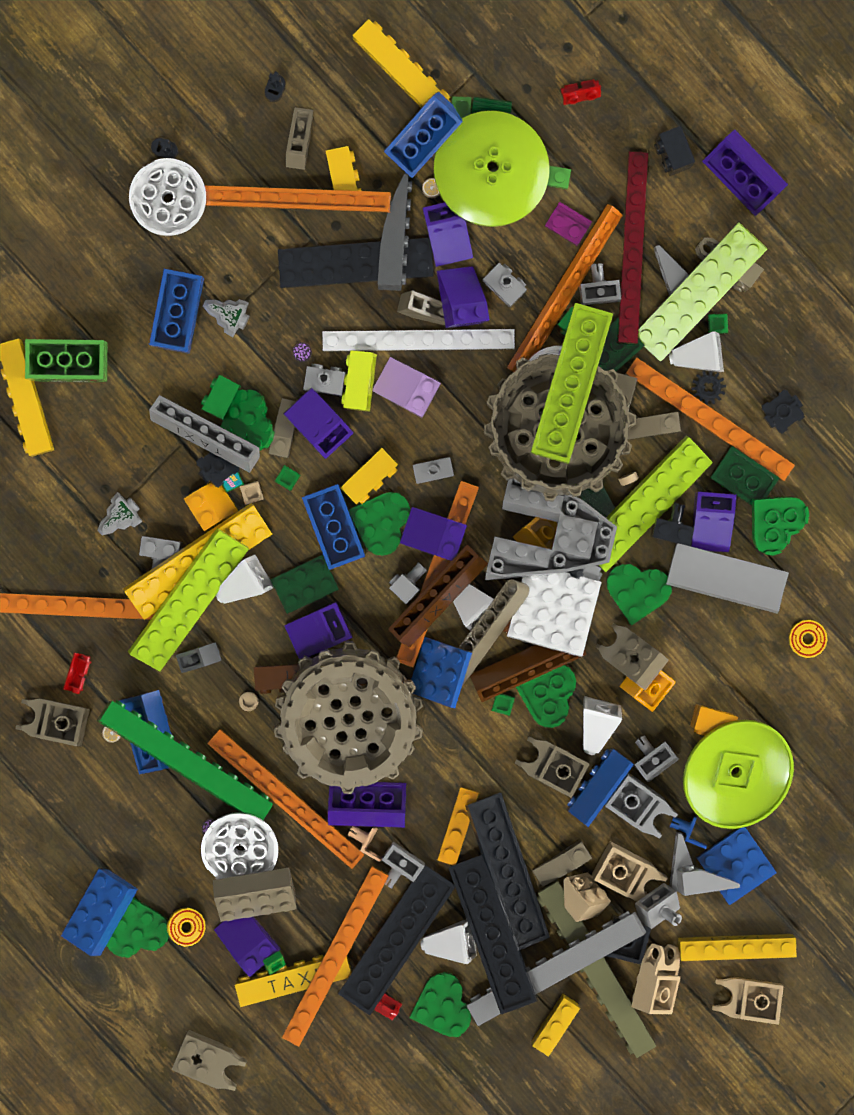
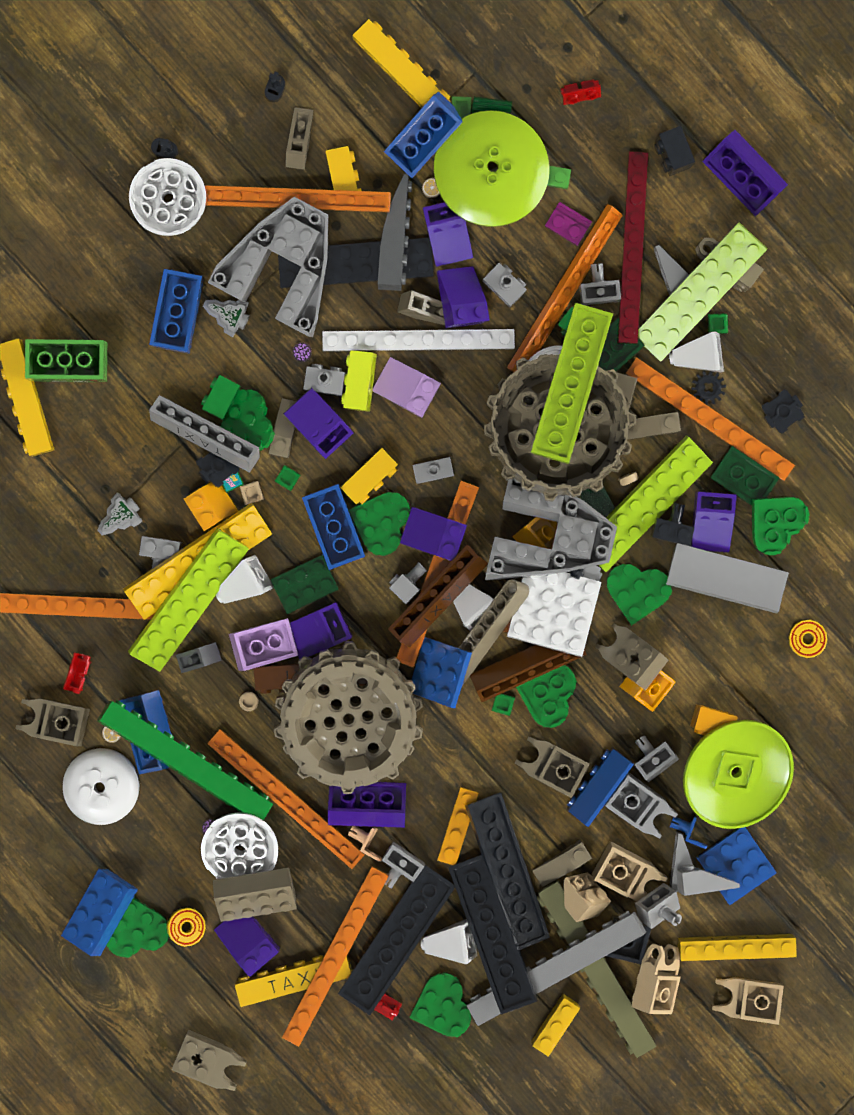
green tile [263,951,286,975] -> none
white slope [583,696,622,755] -> none
none -> white brick [63,748,140,825]
none -> light grey piece [208,197,328,337]
none -> lavender slope [229,618,298,671]

